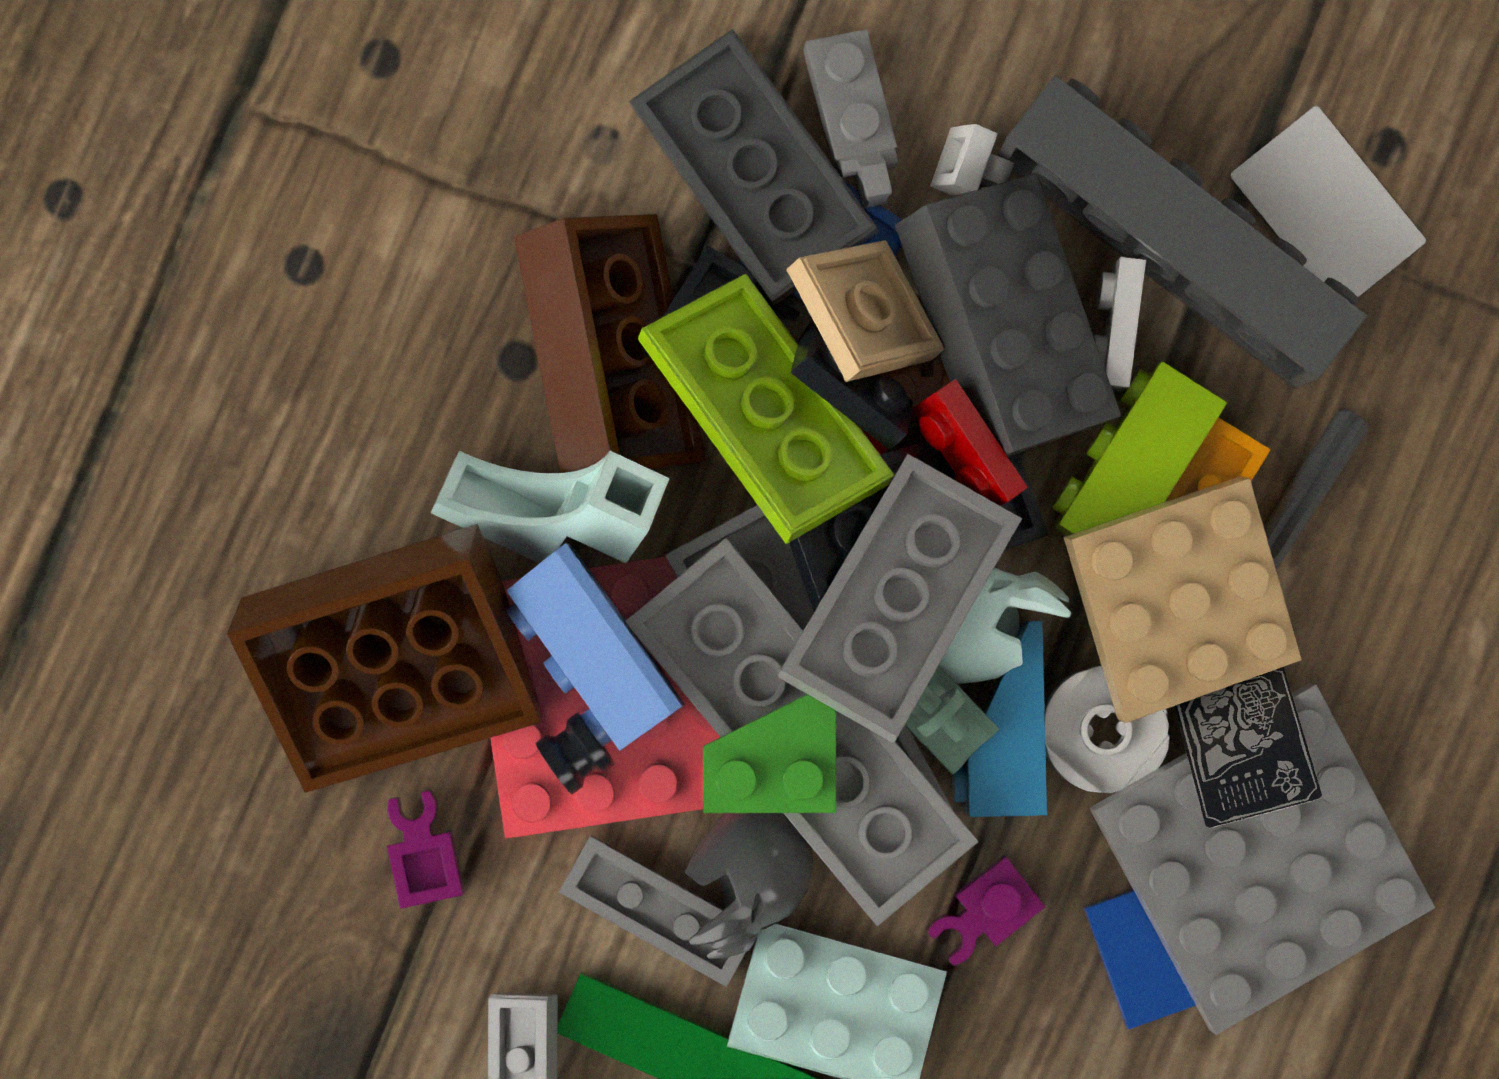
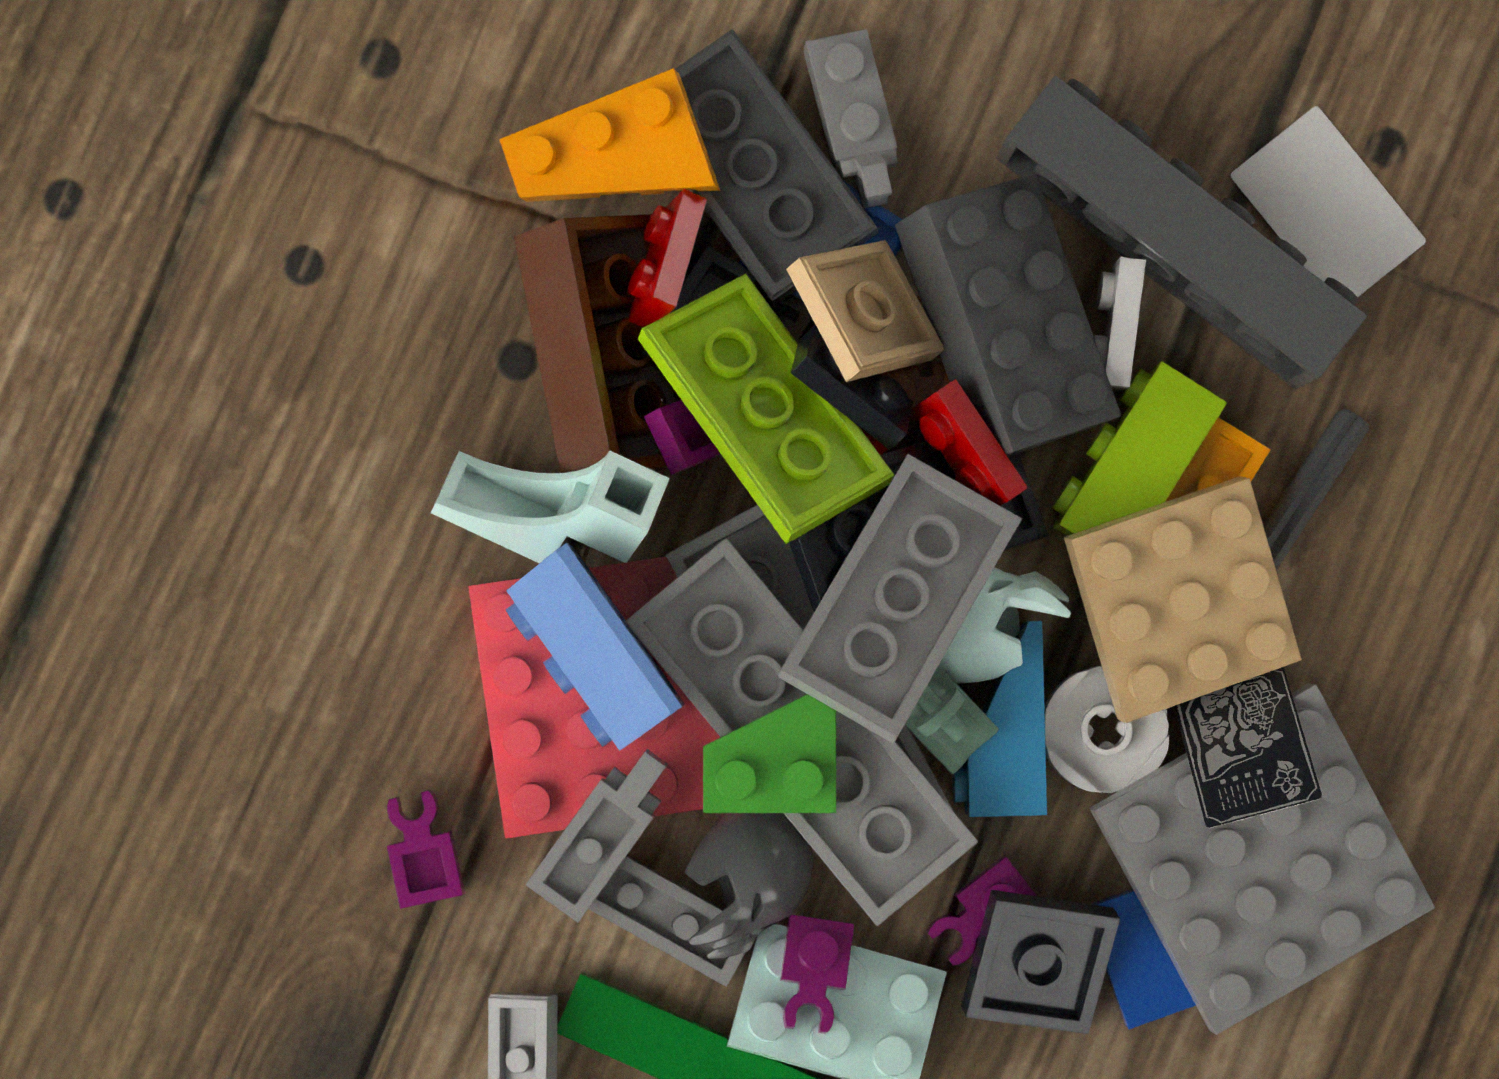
reddish brown slope [227,524,542,793] -> none
black wheel [536,712,615,794] -> none
white tile [930,124,1014,195] -> none
none -> light orange wing [499,68,721,202]
none -> light grey hinge [526,749,668,923]
none -> red plate [628,188,707,327]
none -> magenta plate [644,400,720,475]
none -> magenta plate [780,915,854,1034]
none -> black plate [961,890,1120,1034]

